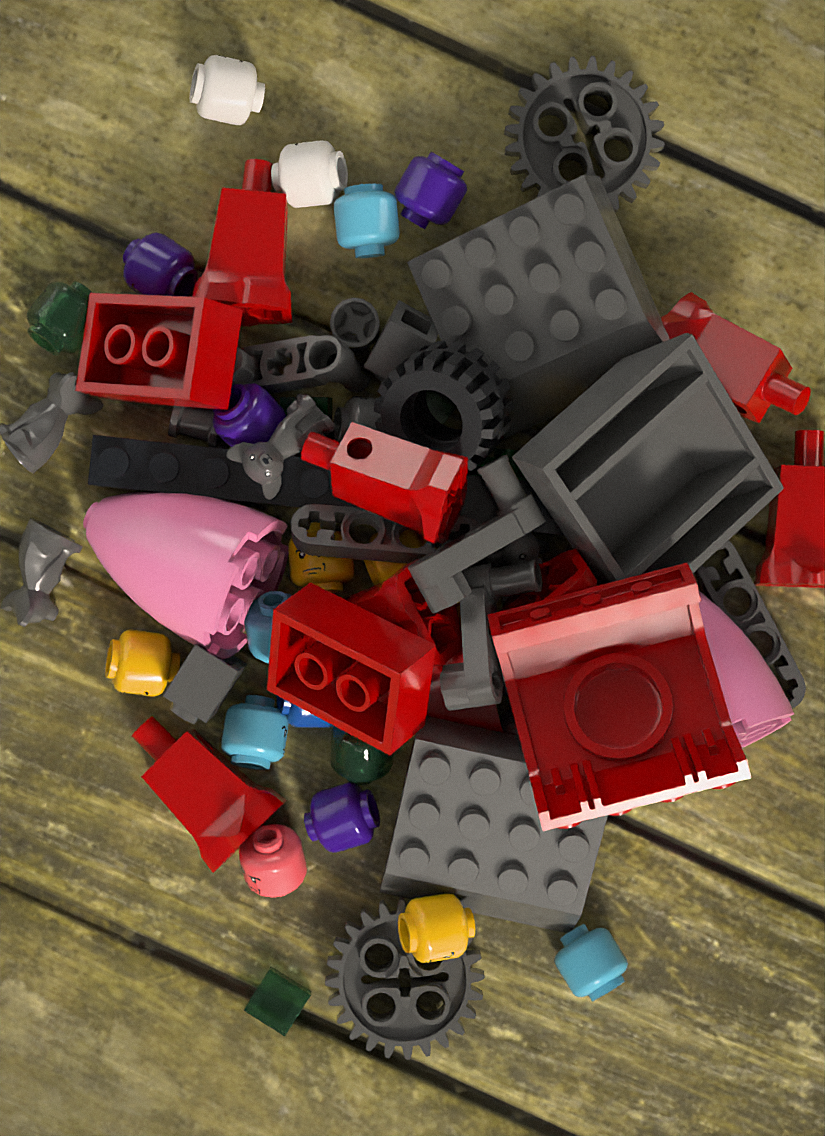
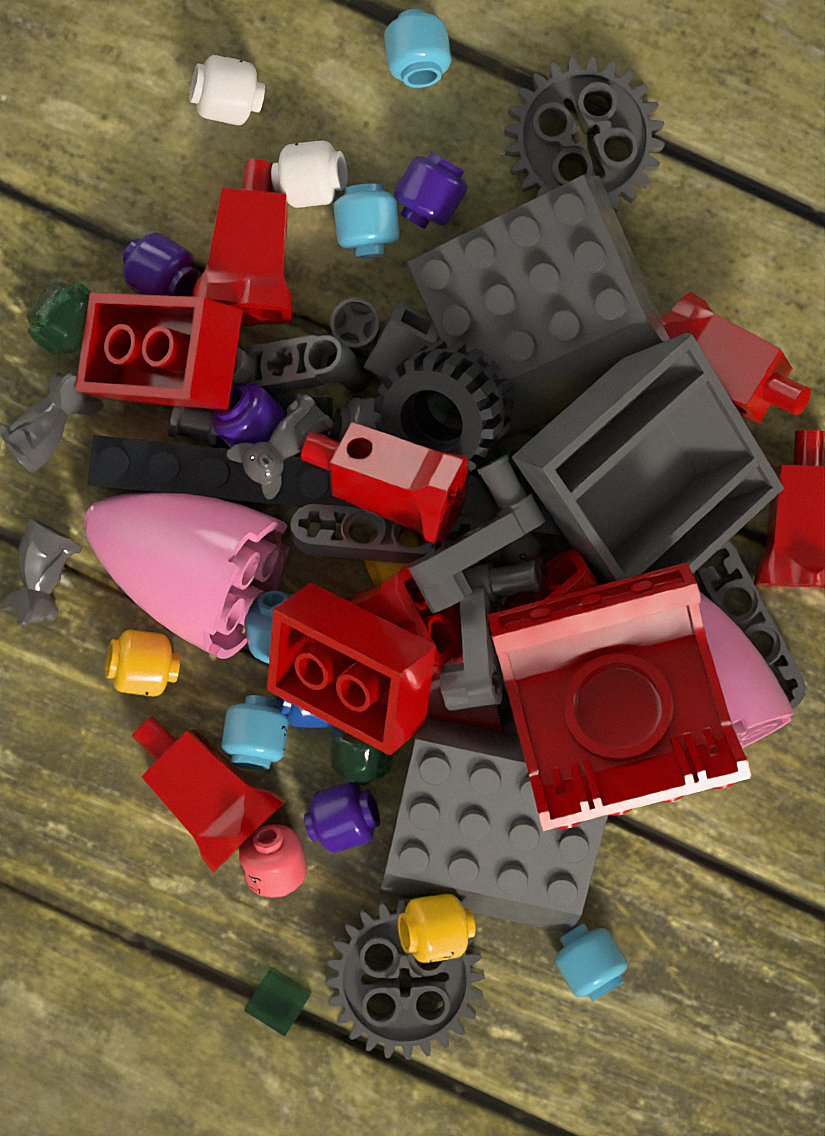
dark grey brick [163,644,247,724] -> none
yellow head [288,522,354,593] -> none
none -> medium azure head [384,9,452,88]

